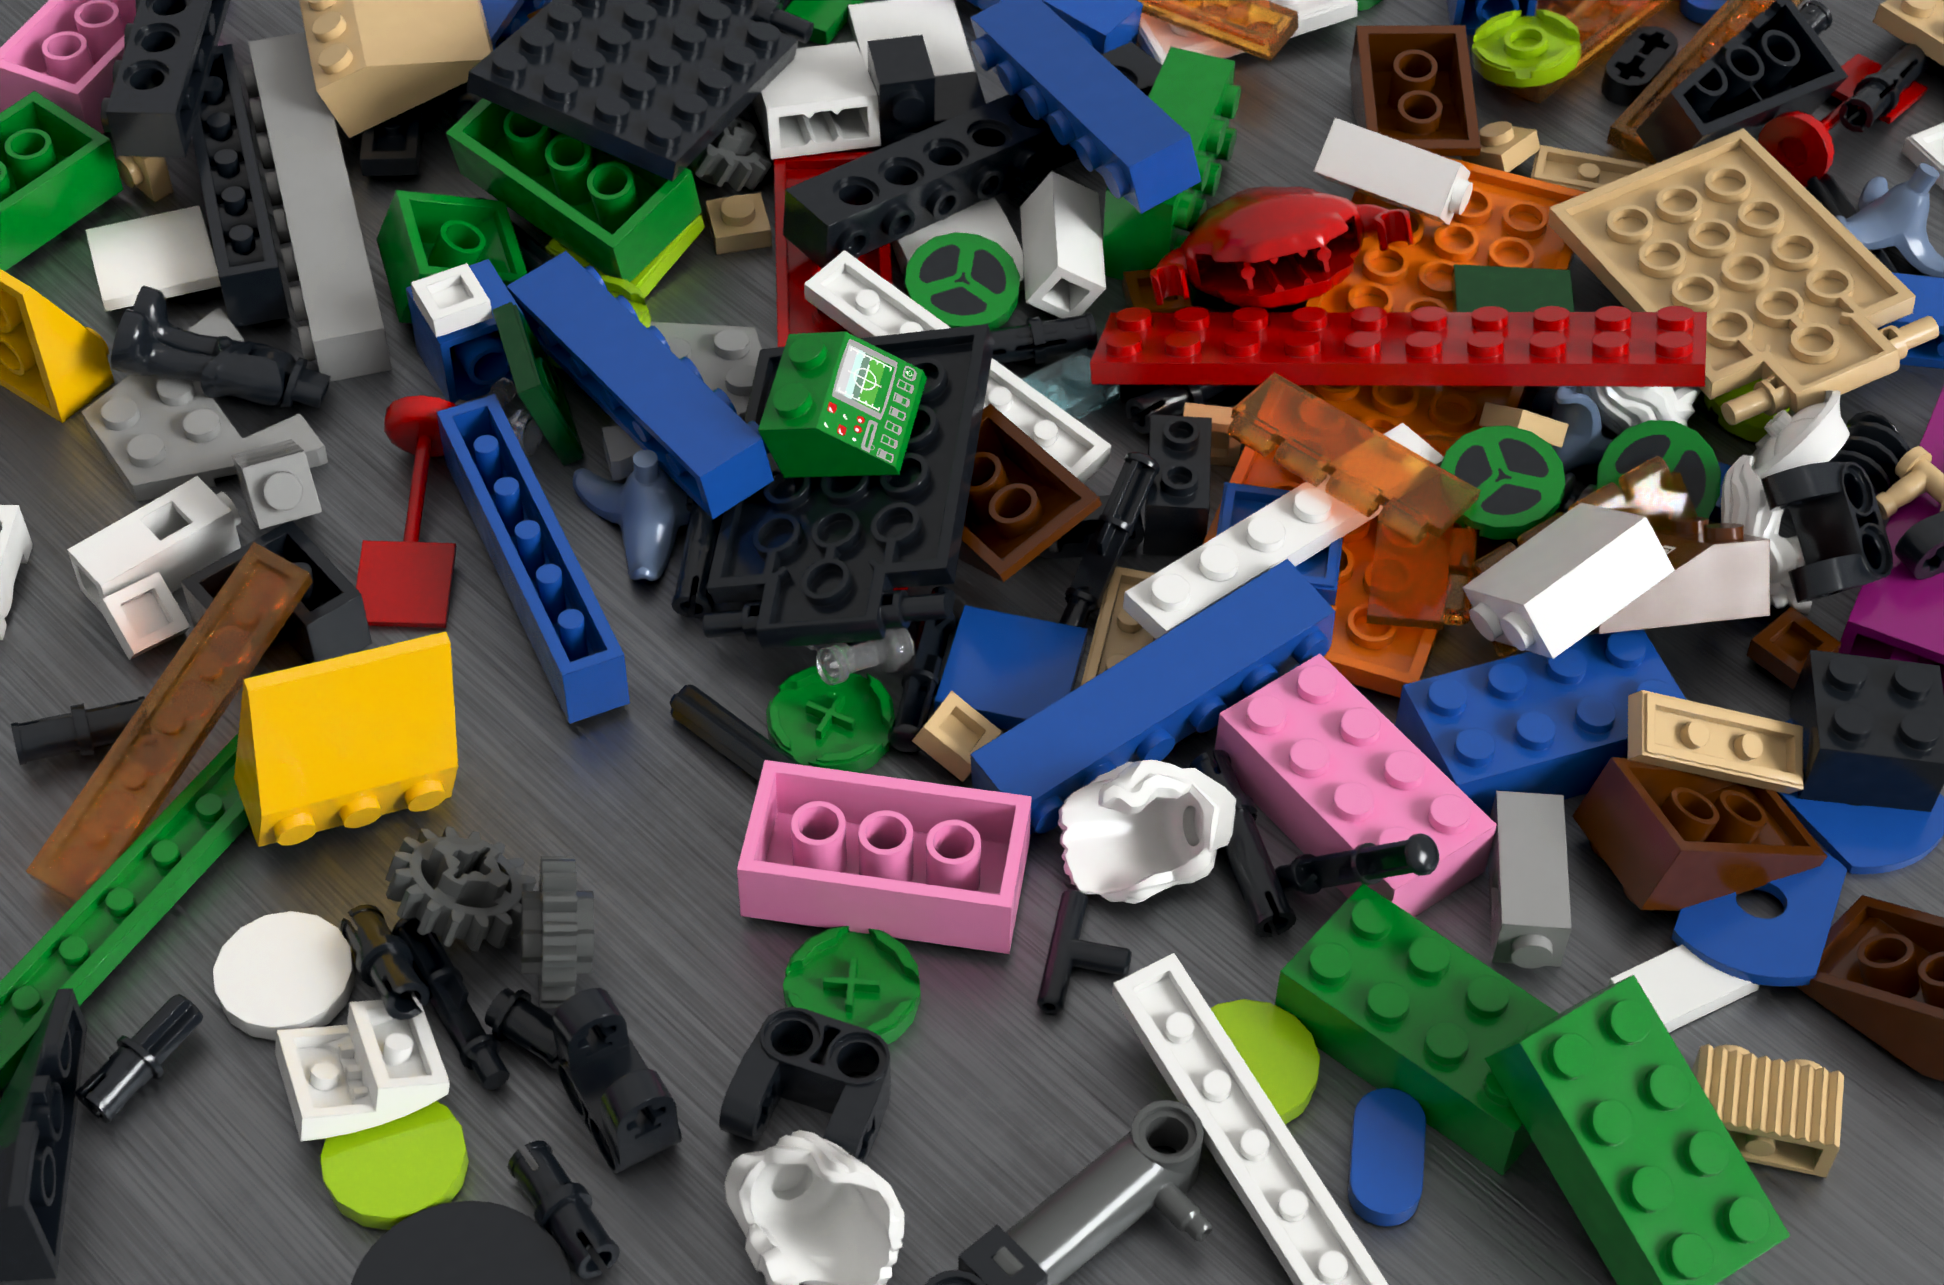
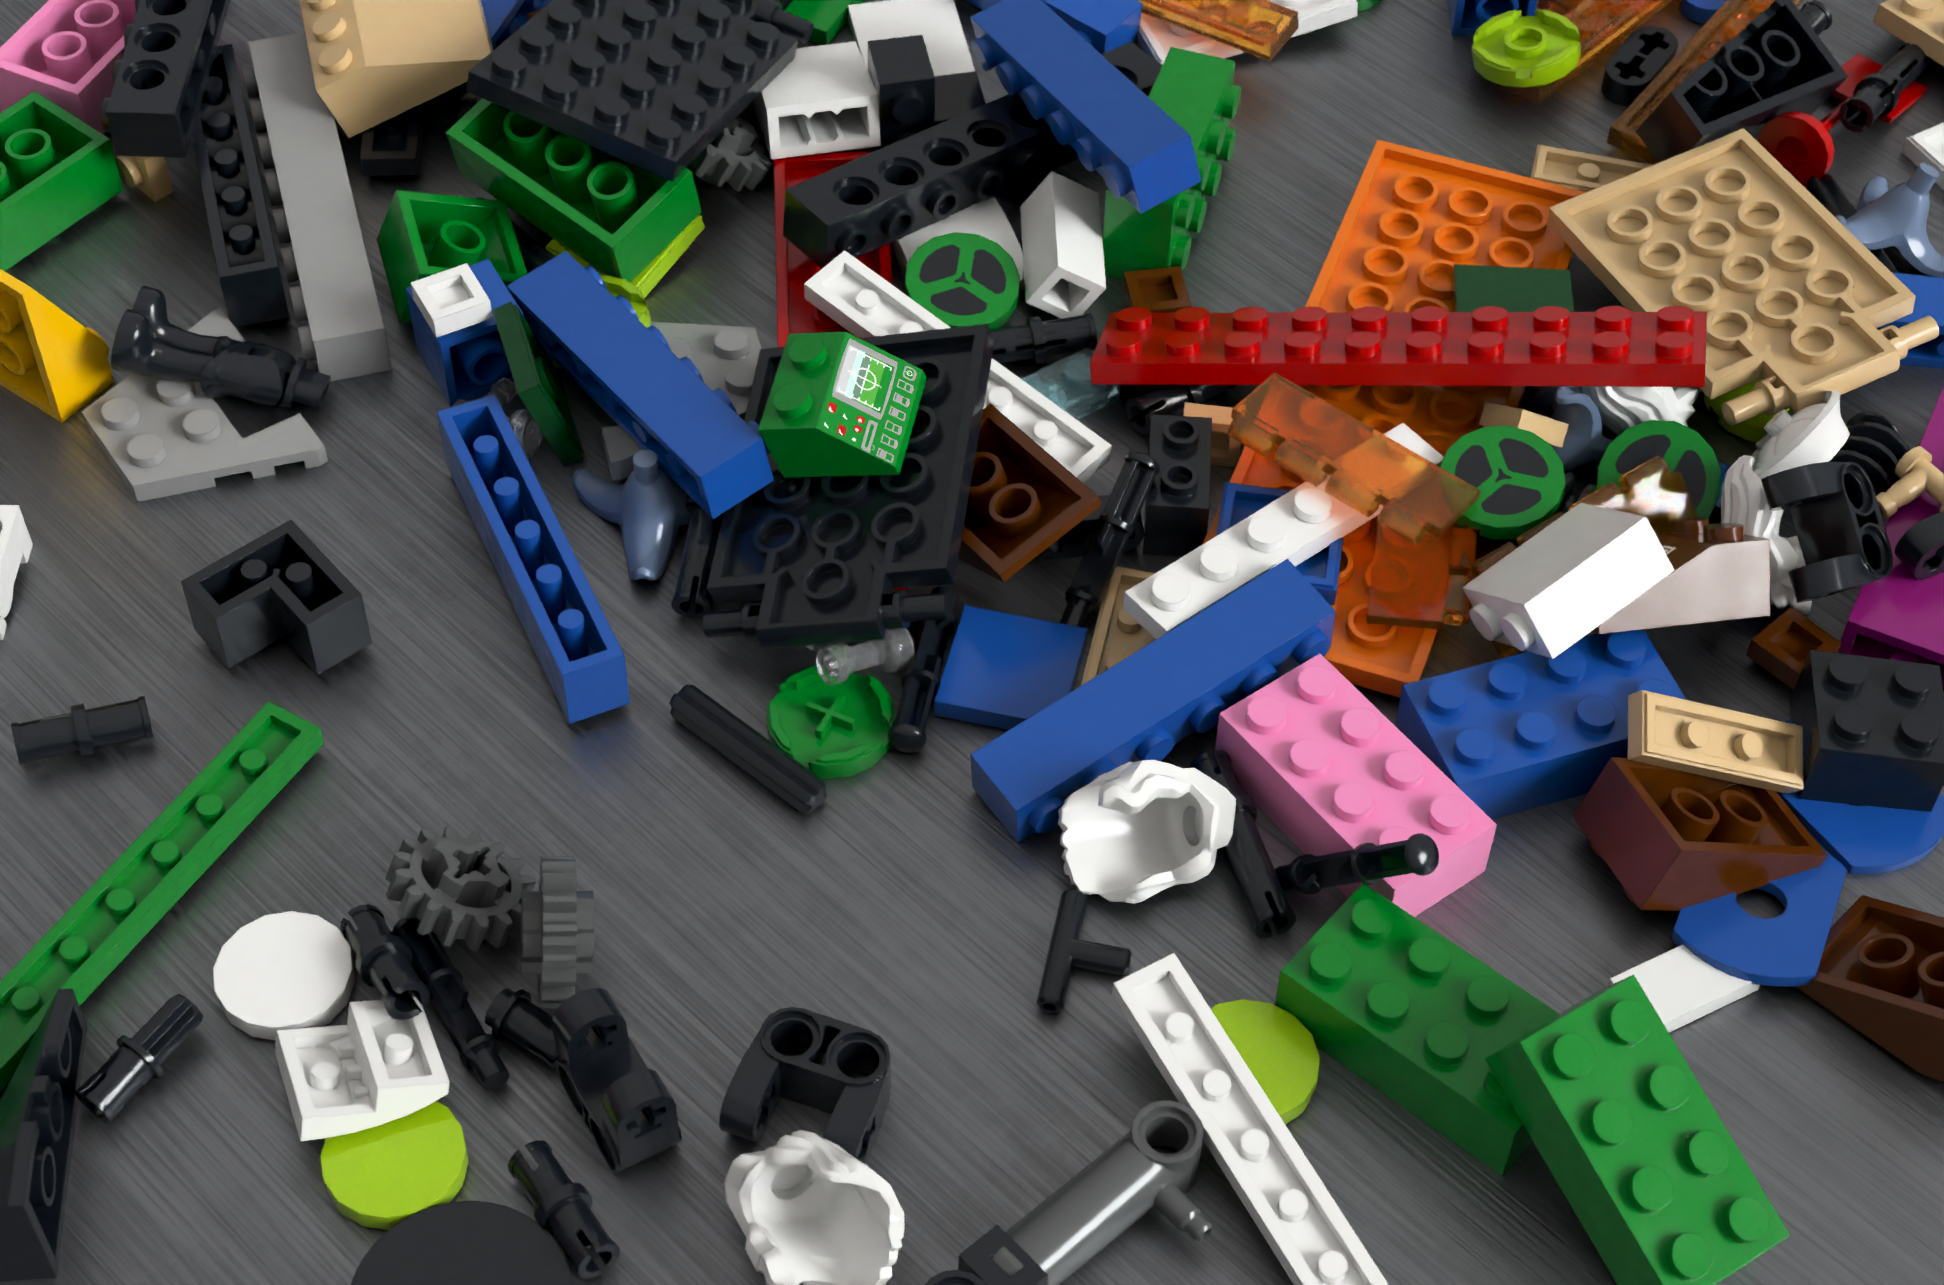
clear orange plate [26,542,313,903] -> none
white brick [67,476,241,613] -> none
white slope [86,205,221,312] -> none
white plate [97,572,191,660] -> none
light grey brick [231,439,322,529] -> none
yellow slope [234,631,458,847] -> none
red piece [356,395,457,628] -> none
tan plate [705,192,772,255] -> none
bright pink brick [737,760,1032,954] -> none
green tile [783,926,921,1045] -> none
tan plate [912,691,1002,782] -> none
red piece [1150,187,1414,308] -> none
white brick [1314,118,1473,225] -> none
blue tile [1347,1088,1426,1227] -> none
reddish brown slope [1349,25,1481,156] -> none
tan plate [1461,121,1541,172] -> none
light grey brick [1488,791,1572,969] -> none
tan brick [1691,1044,1844,1178] -> none

